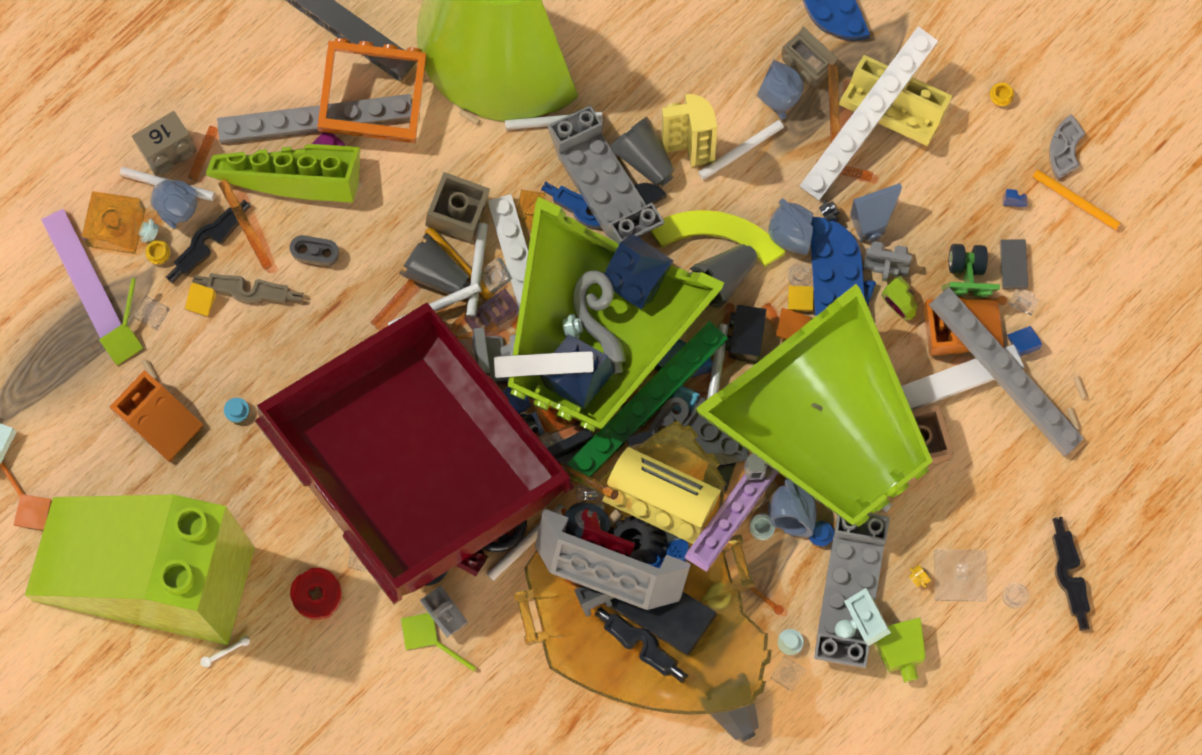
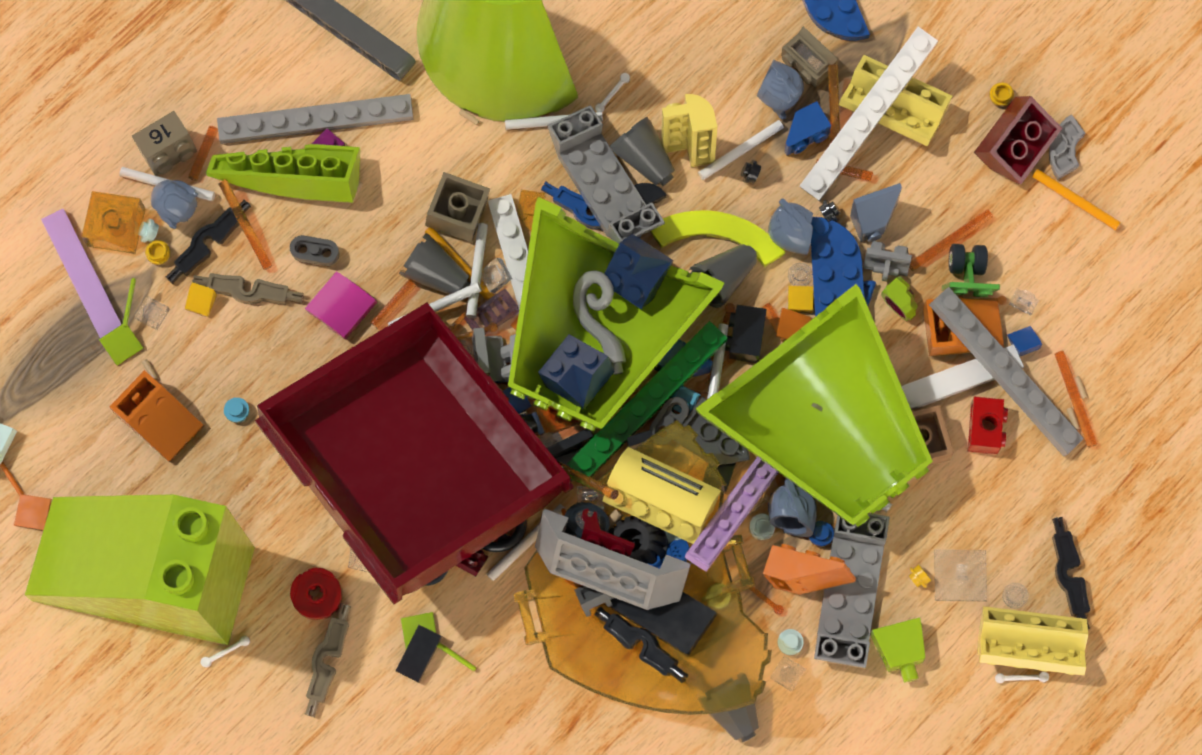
orange window [317,38,427,144] -> none
light grey hips [420,585,468,638] -> none
white sticker [494,352,594,378] -> none
light aqua plate [563,314,583,339] -> none
light grey piece [744,454,768,480] -> none
light aqua plate [835,588,891,646] -> none
dark grey tile [1000,239,1028,289] -> none
blue tile [1003,189,1028,207] -> none
none -> dark pink slope [305,271,377,340]
none -> dark tan piece [305,603,351,718]
none -> black tile [396,625,443,683]
none -> white hinge [595,73,630,112]
none -> black plate [741,160,761,184]
none -> orange slope [763,544,856,595]
none -> blue slope [785,101,831,155]
none -> clear orange bar [909,209,993,271]
none -> red brick [967,396,1008,455]
none -> dark red slope [974,96,1063,185]
none -> light yellow brick [977,606,1088,675]
none -> white hinge [995,672,1049,683]
none -> clear orange bar [1054,351,1097,448]

